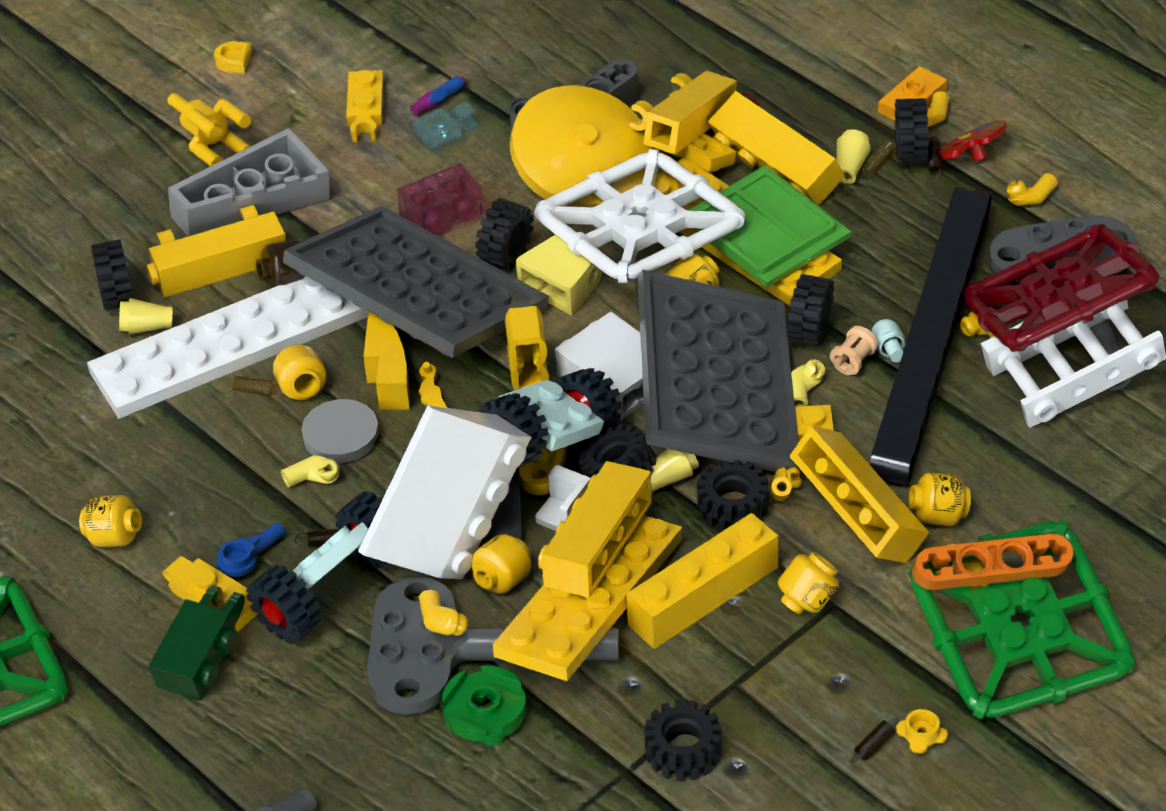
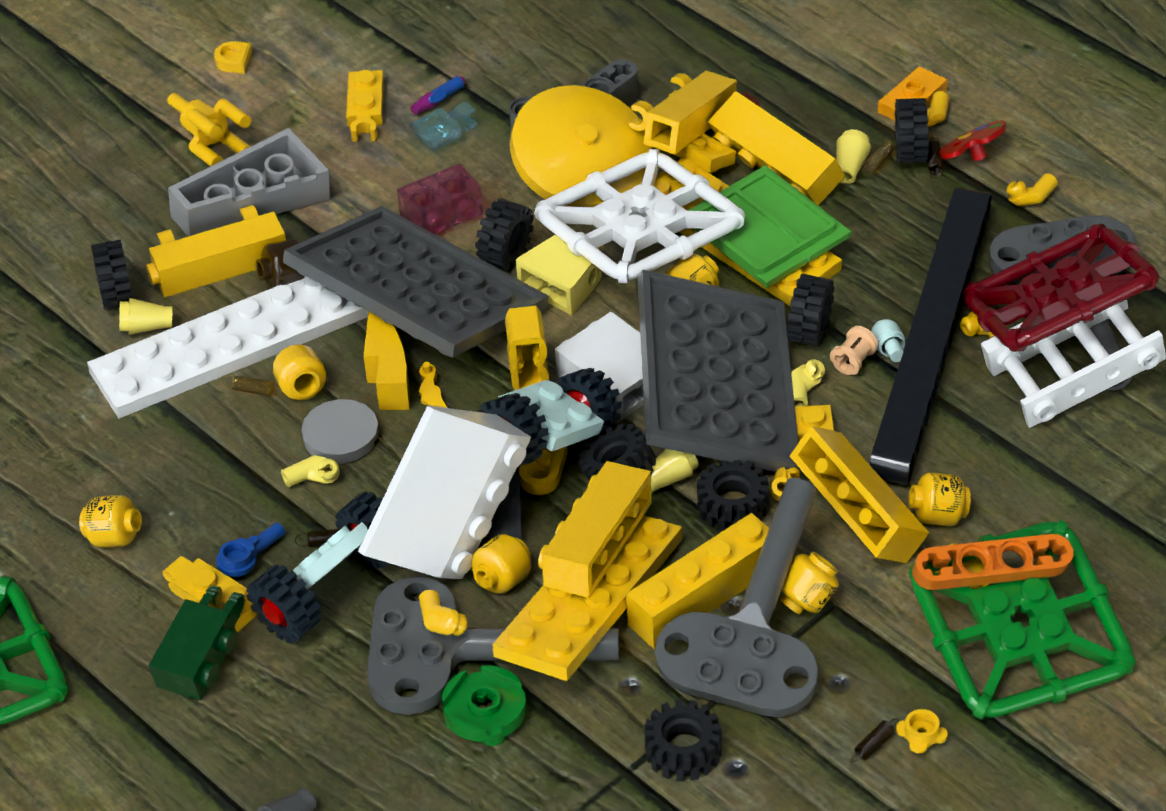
white panel [535,465,591,531] -> none
none -> dark grey piece [655,478,819,717]

